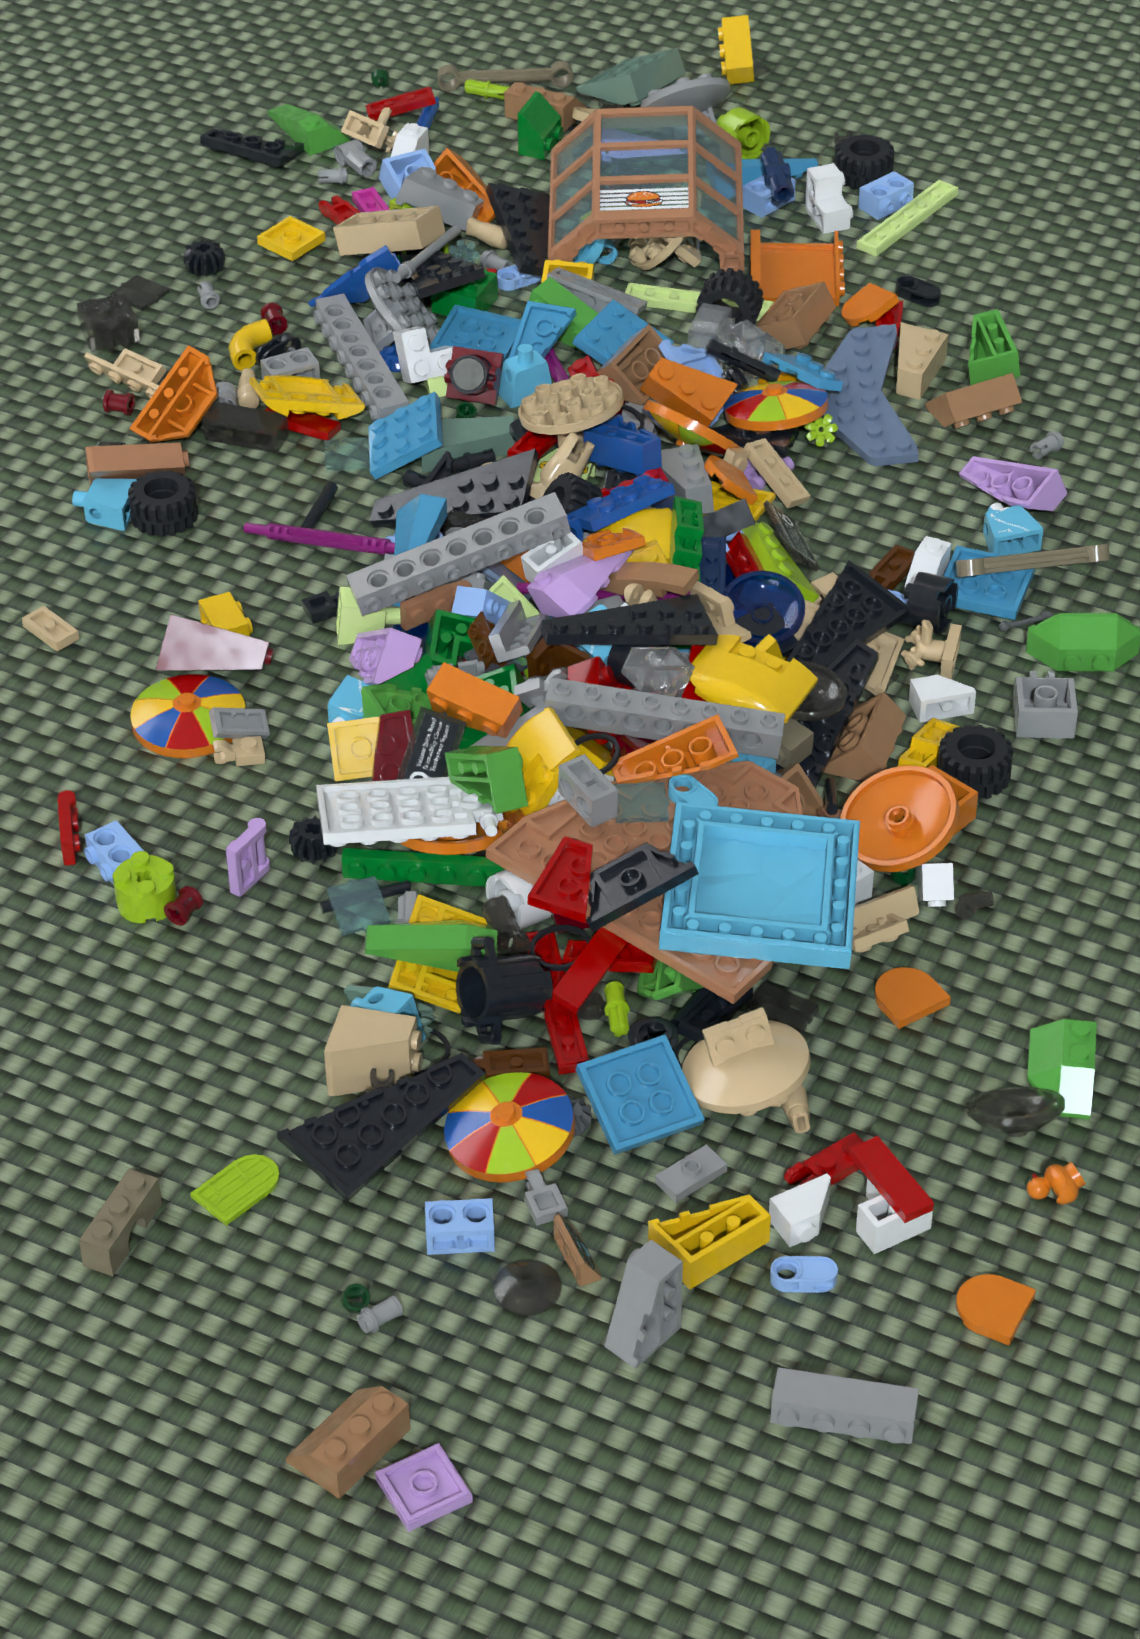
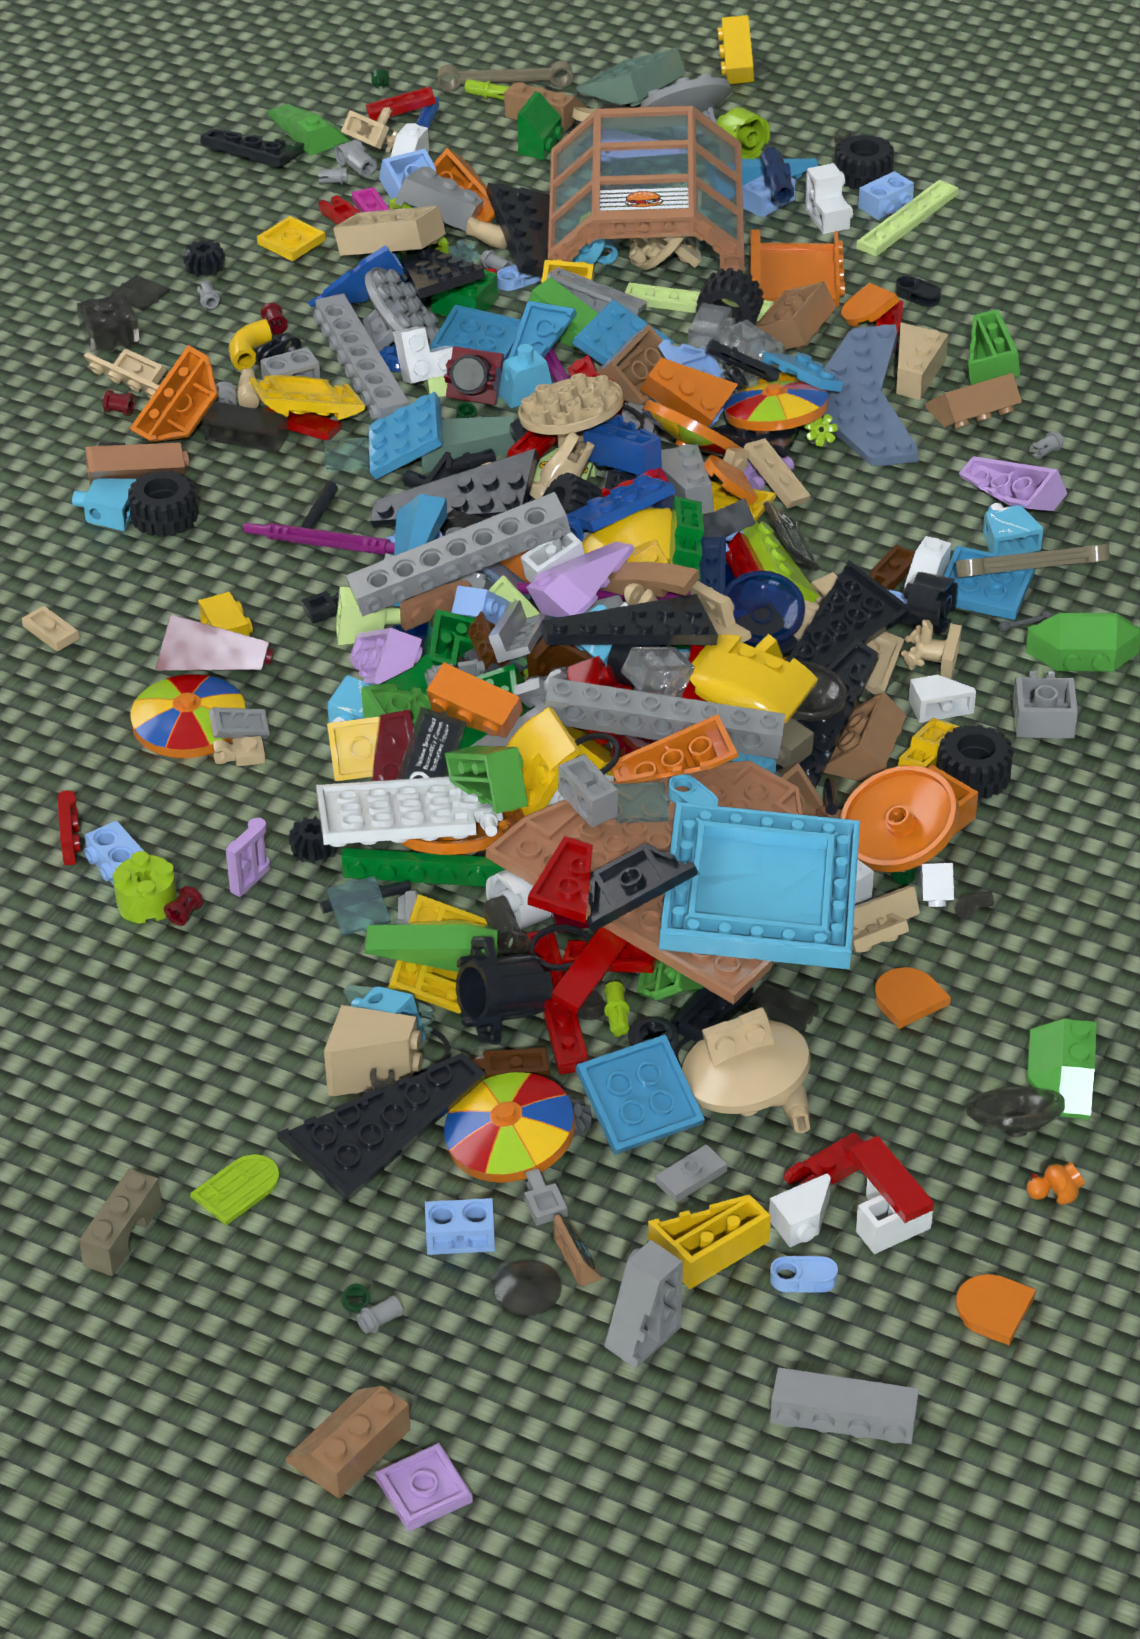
light grey bar [392,225,461,283] -> none
orange tile [582,528,646,561] -> none

